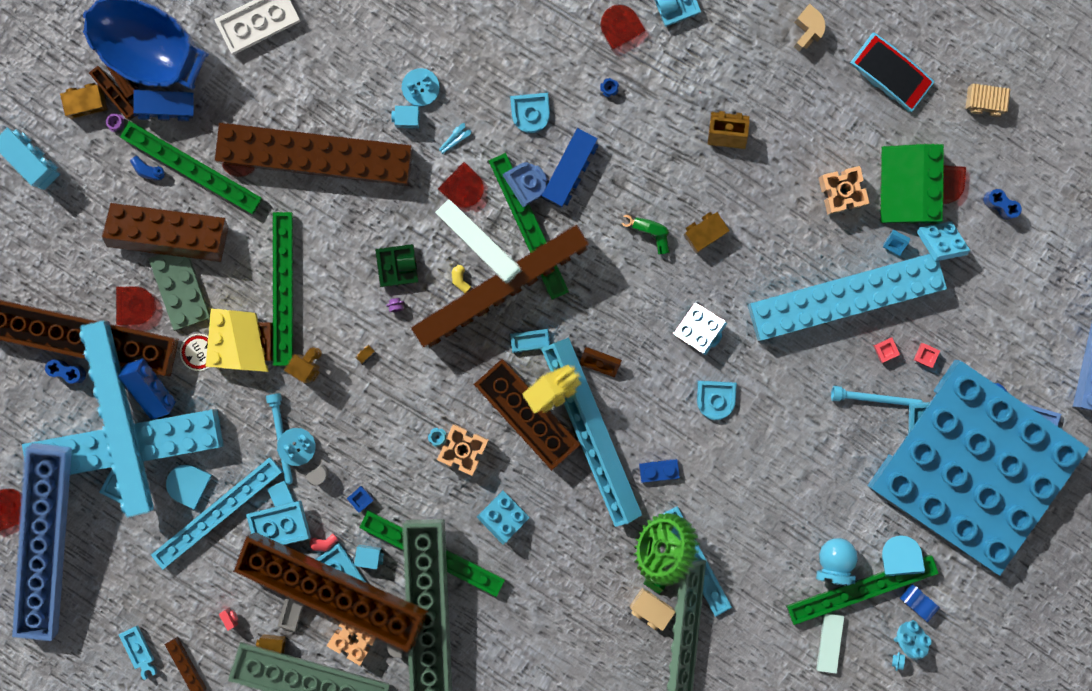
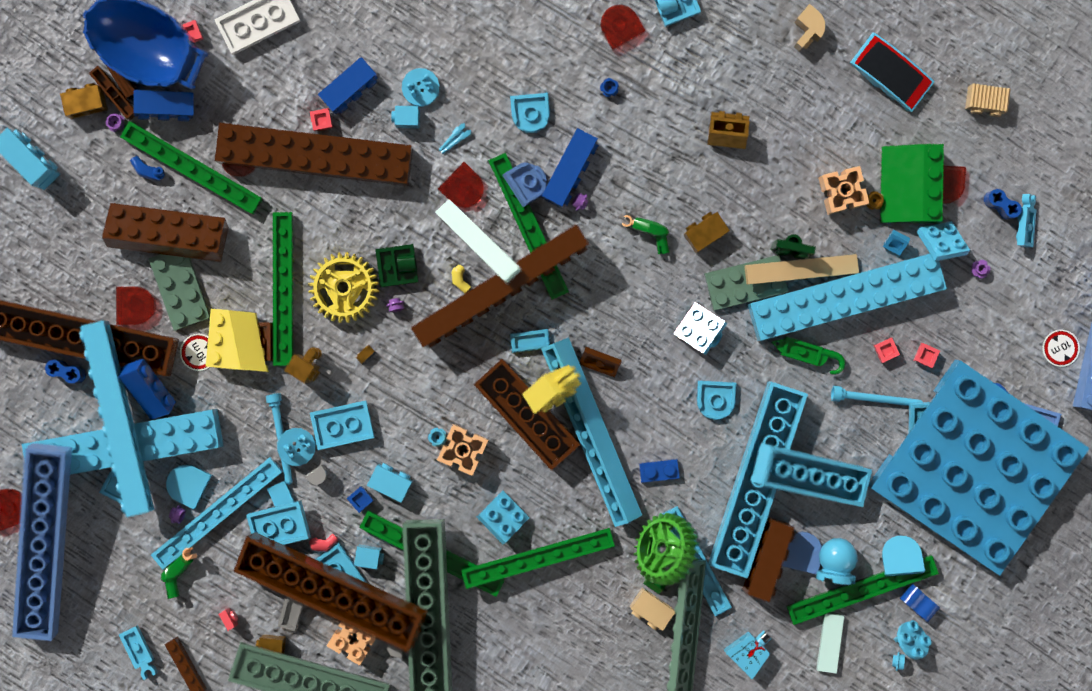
none -> green arm [161,547,197,599]
none -> medium lavender plate [169,505,186,524]
none -> coral plate [182,20,203,43]
none -> light yellow gear [308,252,379,323]
none -> coral plate [310,108,333,132]
none -> medium azure plate [310,400,375,450]
none -> blue brick [318,57,378,115]
none -> medium azure brick [367,463,413,503]
none -> green plate [461,528,615,589]
none -> medium lavender plate [571,193,589,211]
none -> sand green plate [704,255,788,311]
none -> medium azure brick [708,381,808,578]
none -> medium azure torso [724,630,772,679]
none -> reddish brown brick [742,517,796,602]
none -> tan tile [745,254,859,285]
none -> medium azure brick [752,443,872,507]
none -> dark green plate [771,234,816,260]
none -> green plate [771,337,846,375]
none -> medium blue tile [782,532,822,574]
none -> pearl gold plate [867,191,884,210]
none -> medium lavender plate [971,260,991,279]
none -> medium azure plate [1016,194,1036,248]
none -> sticker [1043,330,1080,367]

